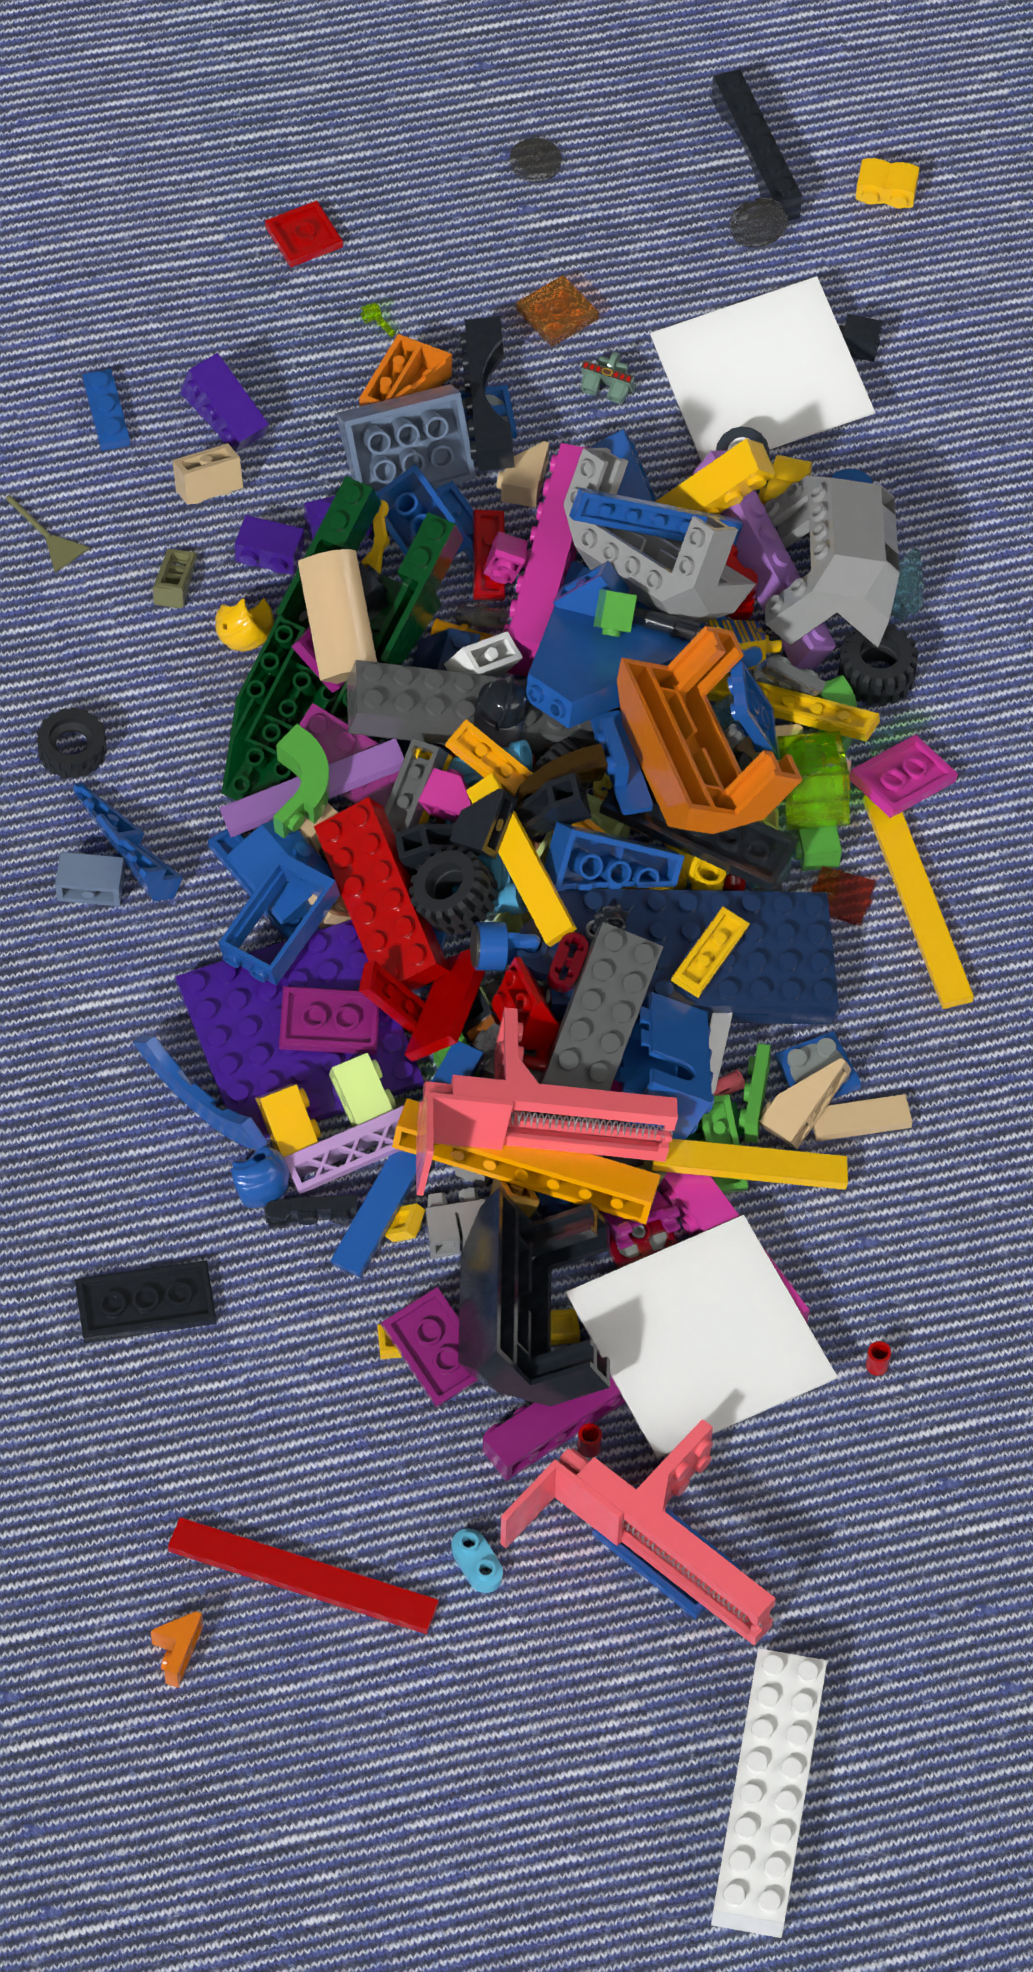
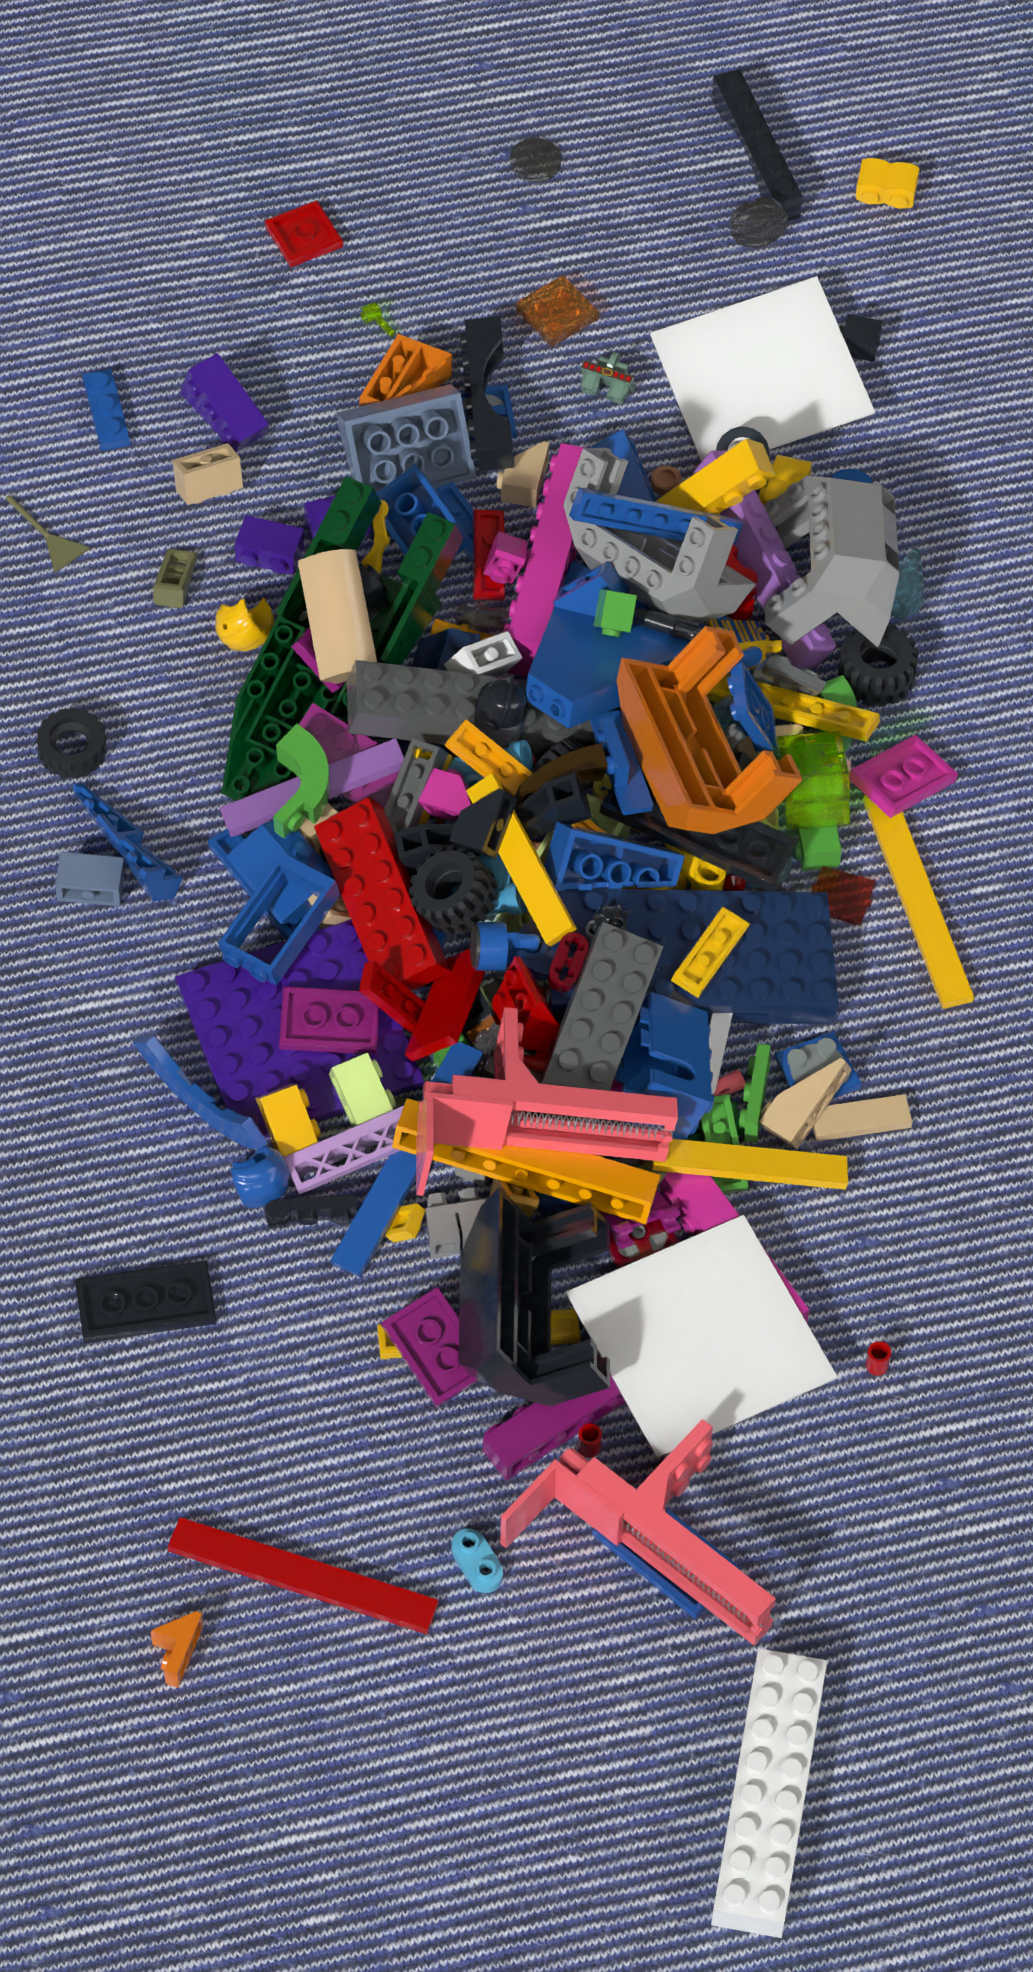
none -> nougat tile [651,465,681,496]

